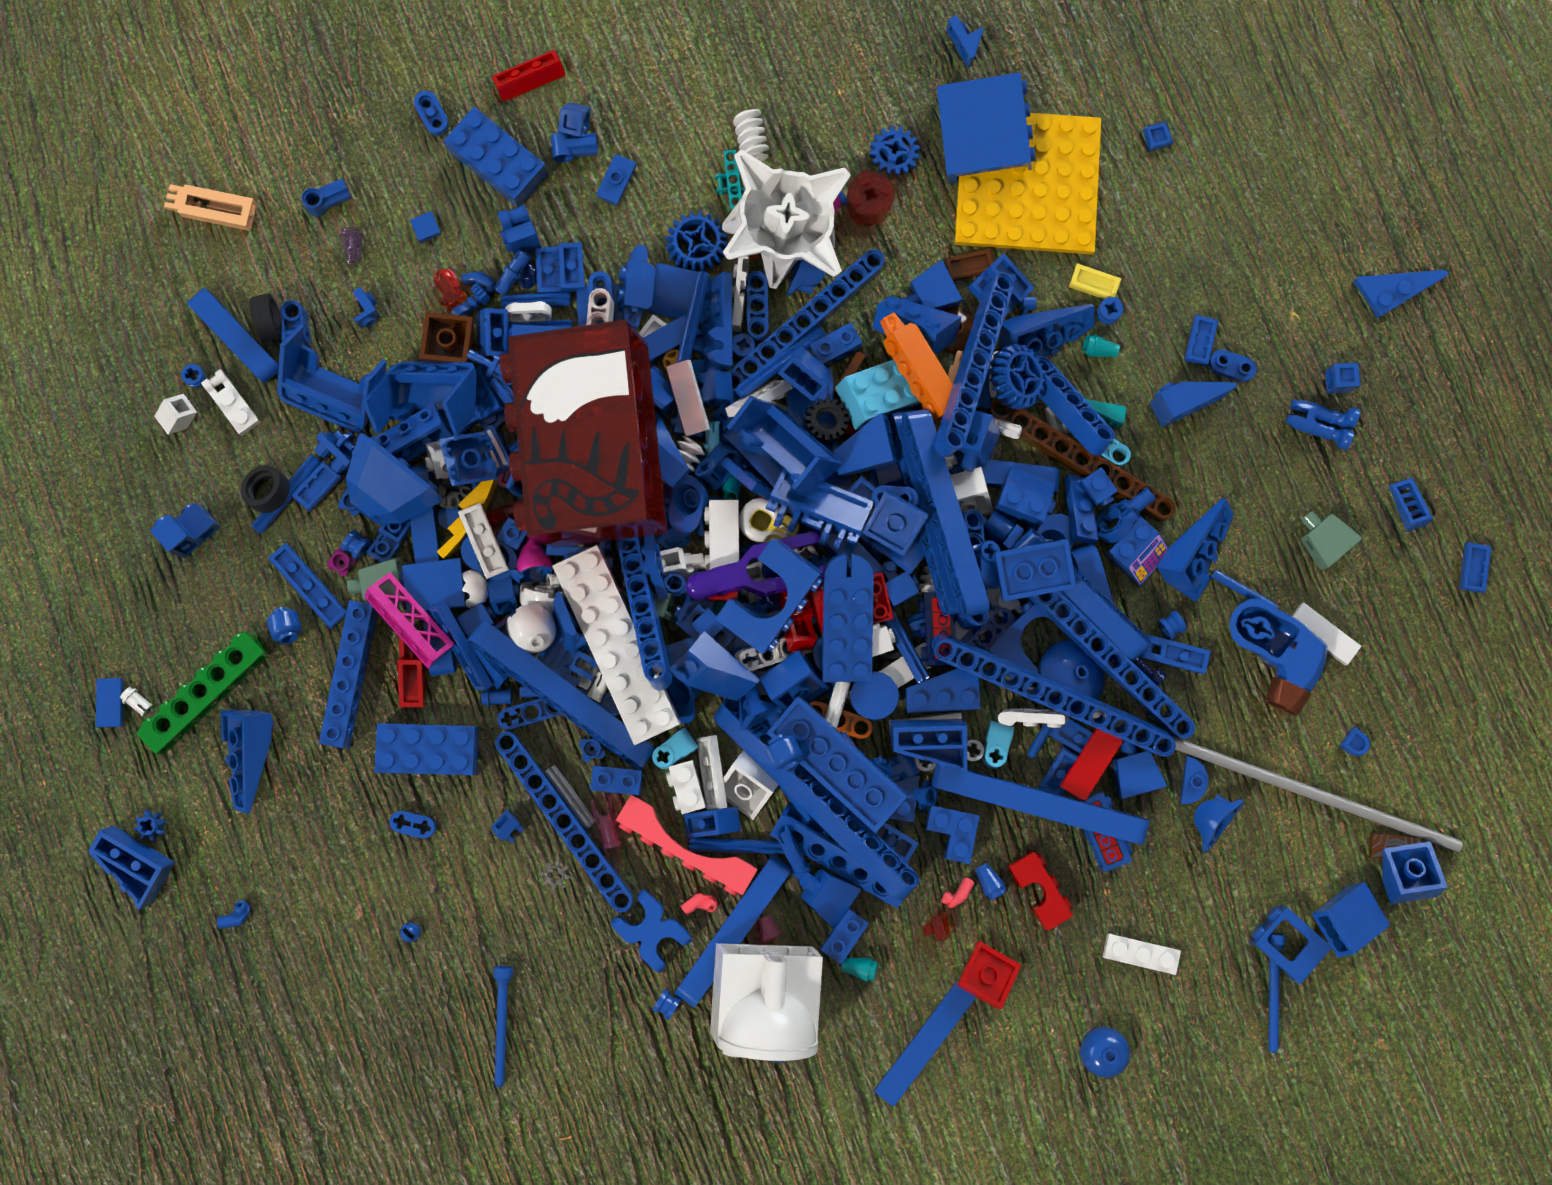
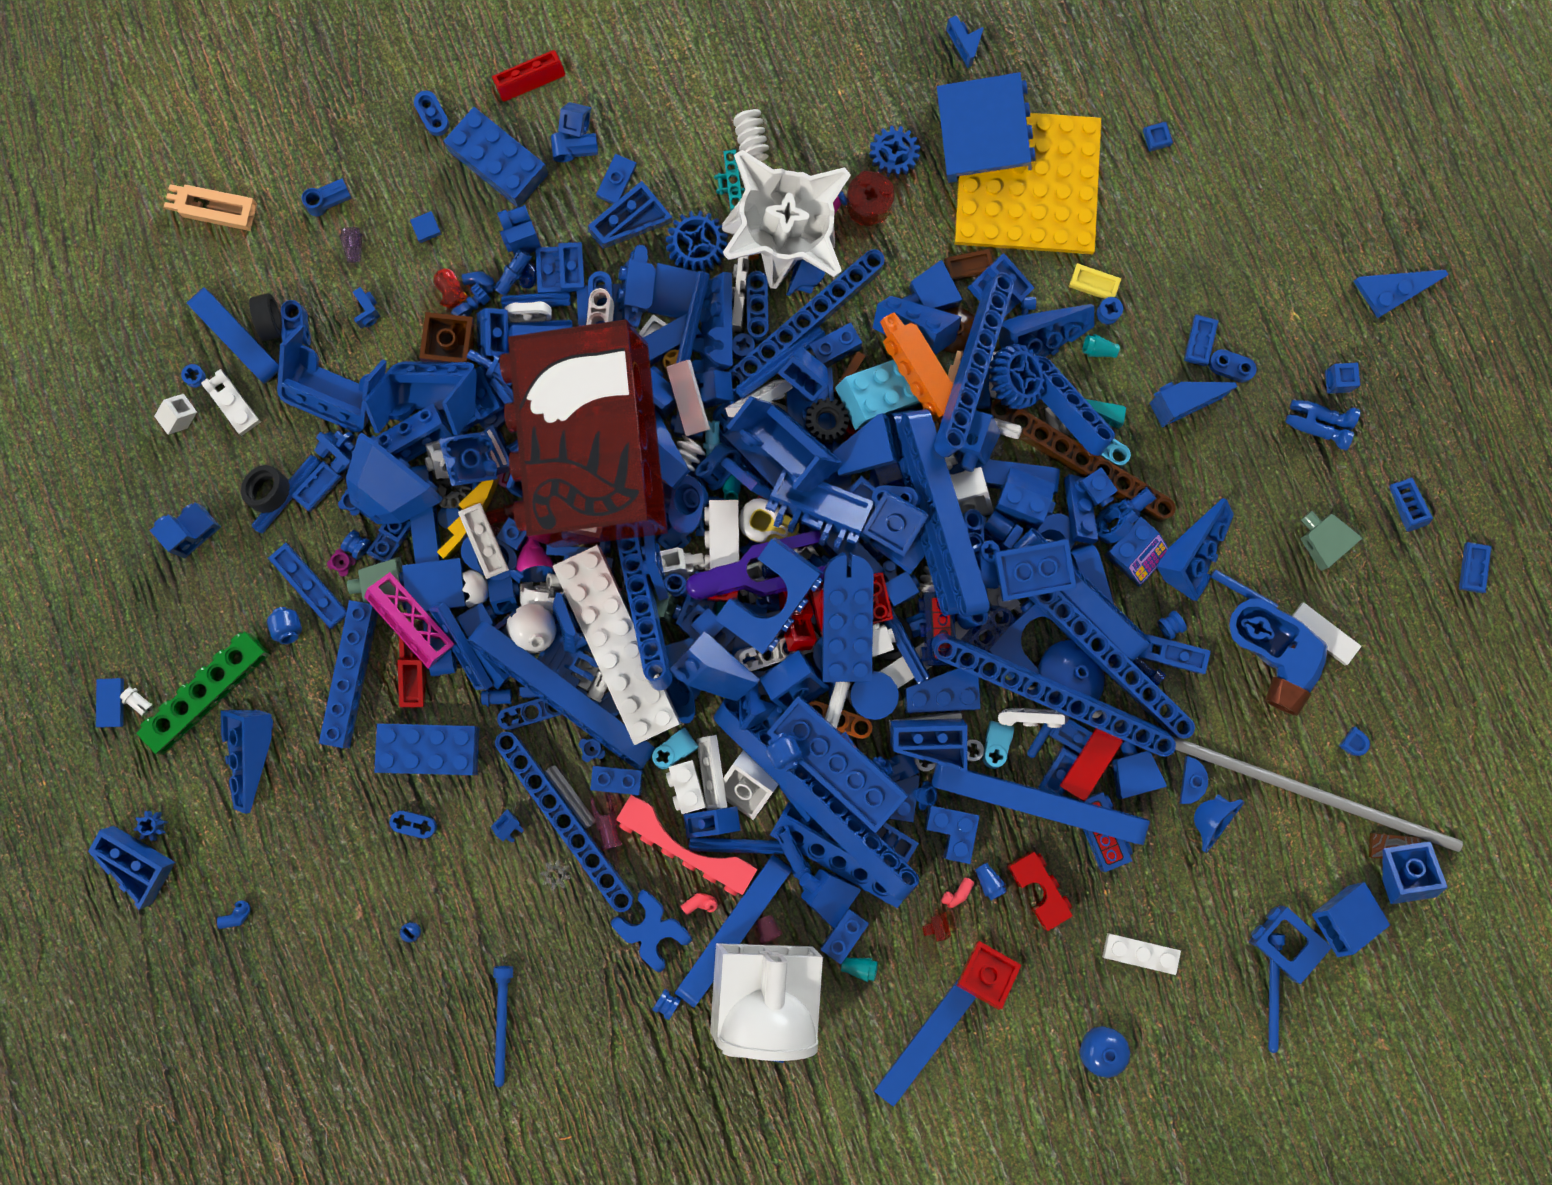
none -> blue wedge [588,181,673,249]

